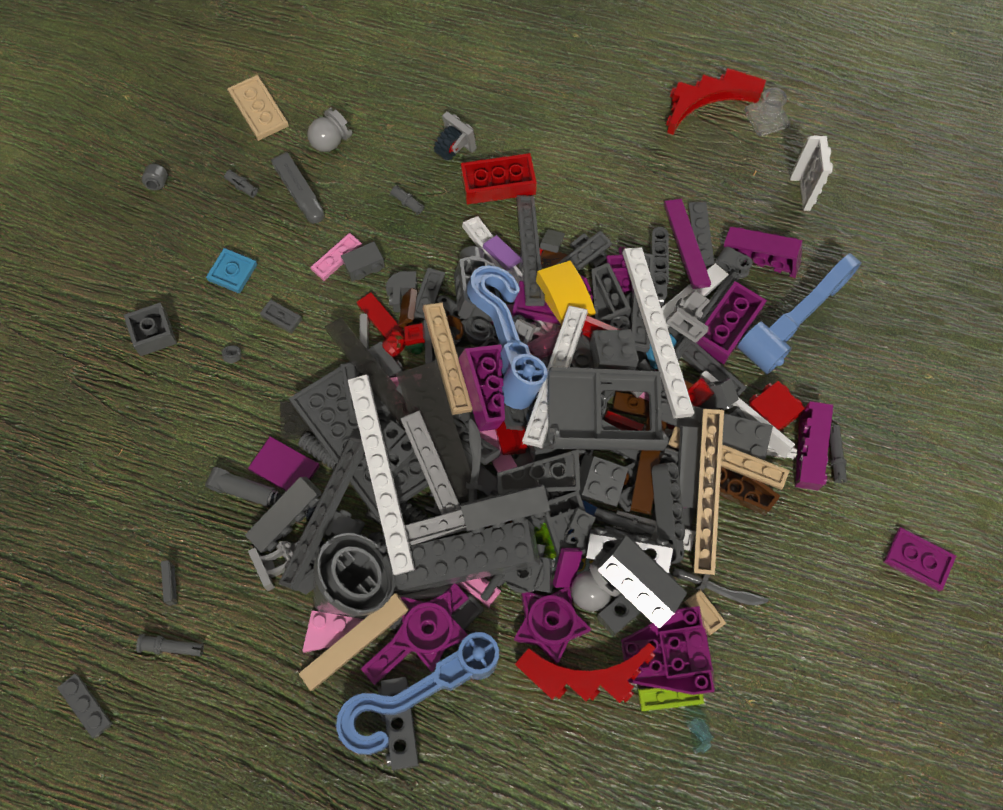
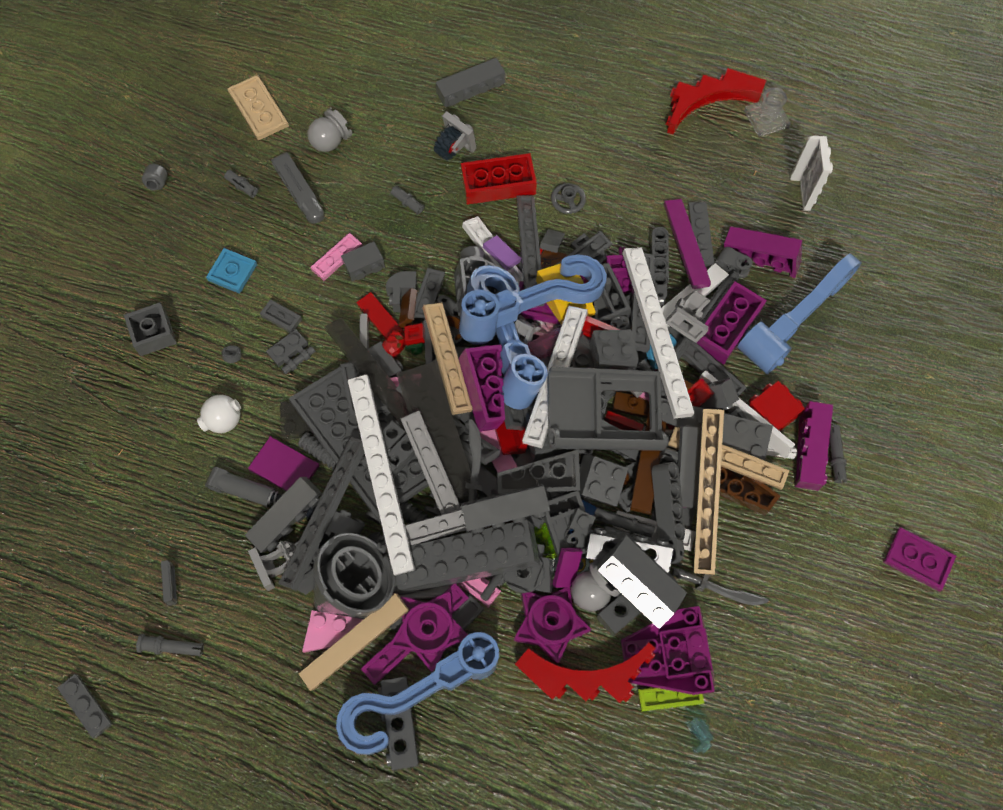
tan tile [684,590,726,636] -> none
none -> white brick [197,395,241,433]
none -> dark grey plate [266,329,316,374]
none -> dark grey brick [435,58,505,108]
none -> medium blue piece [459,254,607,345]
none -> dark grey piece [551,183,586,214]

